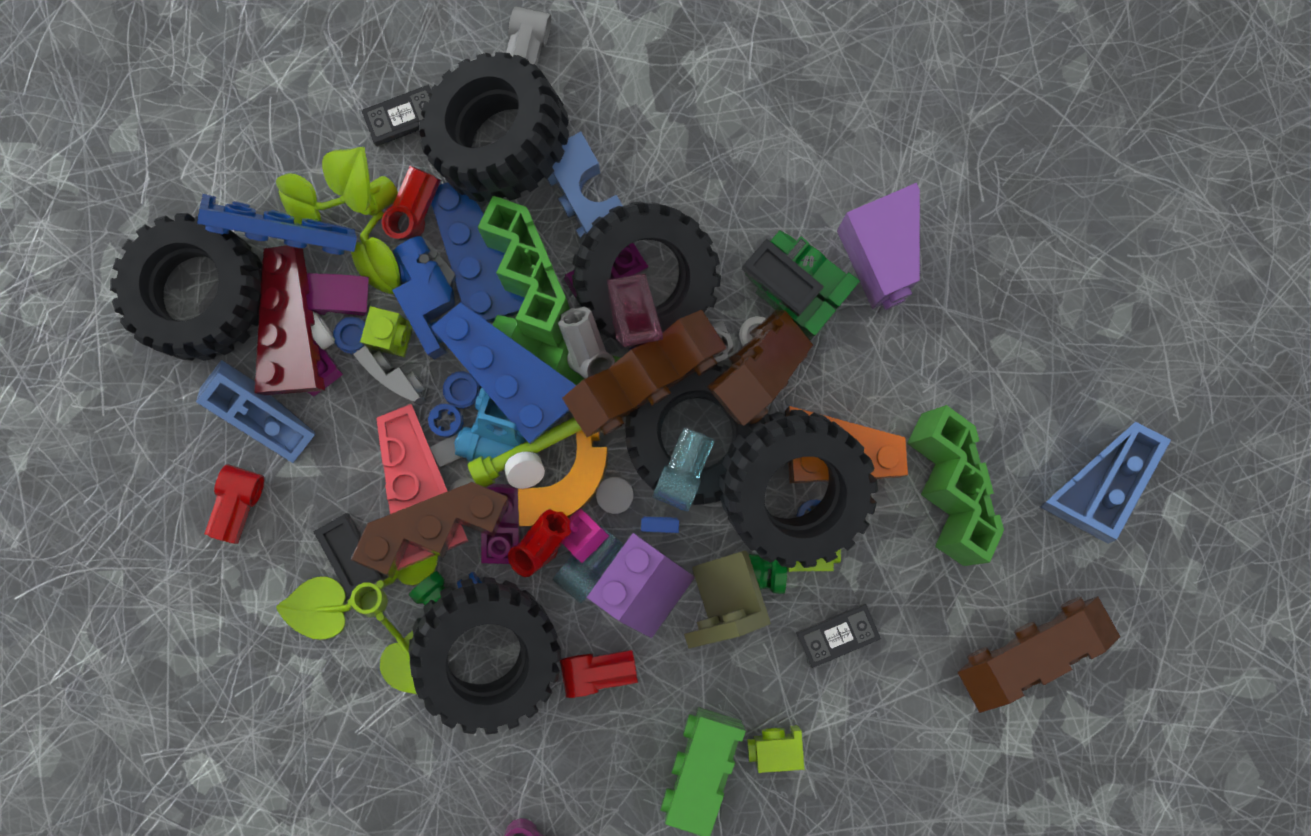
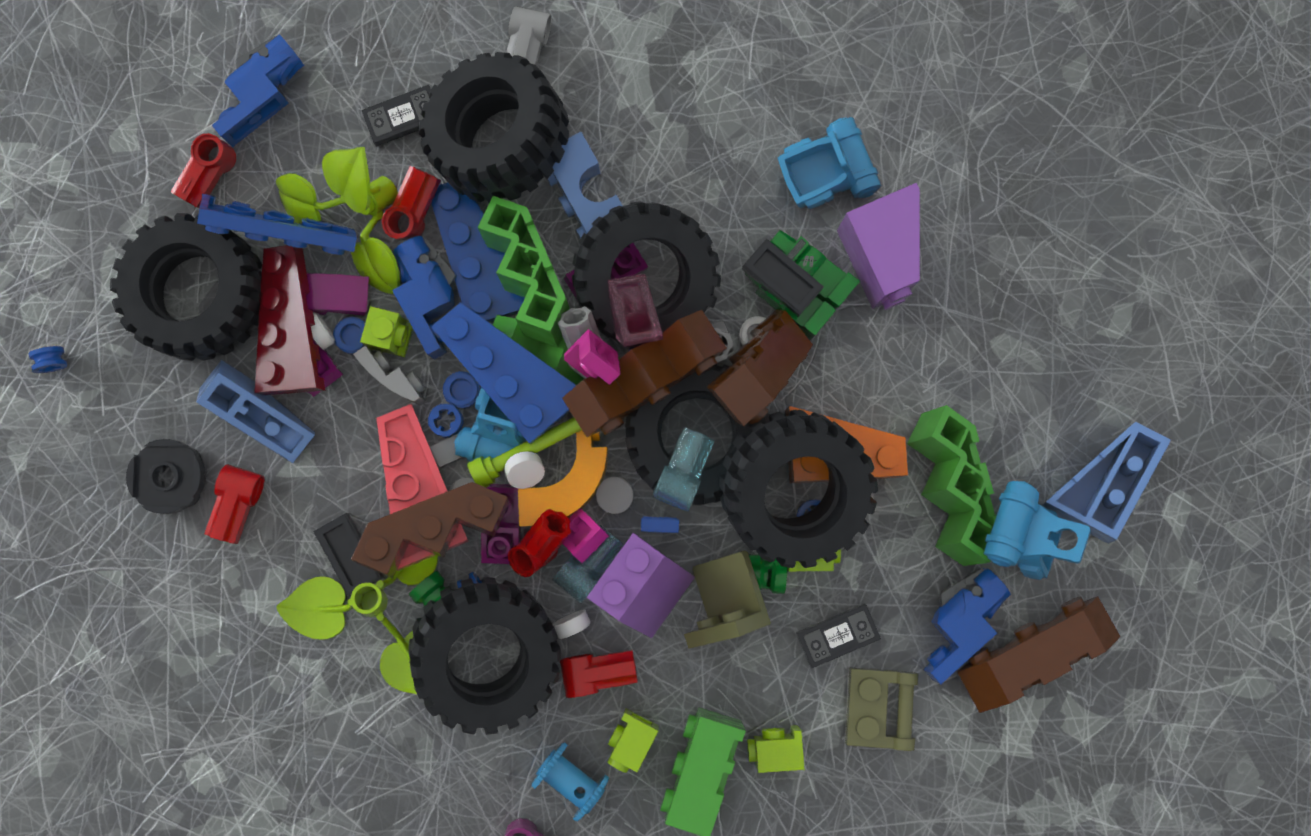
none -> blue bush [28,346,67,373]
none -> black plate [126,439,206,514]
none -> red piece [171,133,236,208]
none -> blue plate [212,34,304,147]
none -> dark azure hose [532,743,609,821]
none -> white tile [553,610,591,639]
none -> dark pink bracket [564,329,620,385]
none -> lime brick [607,708,659,773]
none -> dark azure piece [777,117,882,209]
none -> olive plate [845,667,919,751]
none -> blue plate [923,568,1011,684]
none -> dark azure piece [984,481,1091,580]

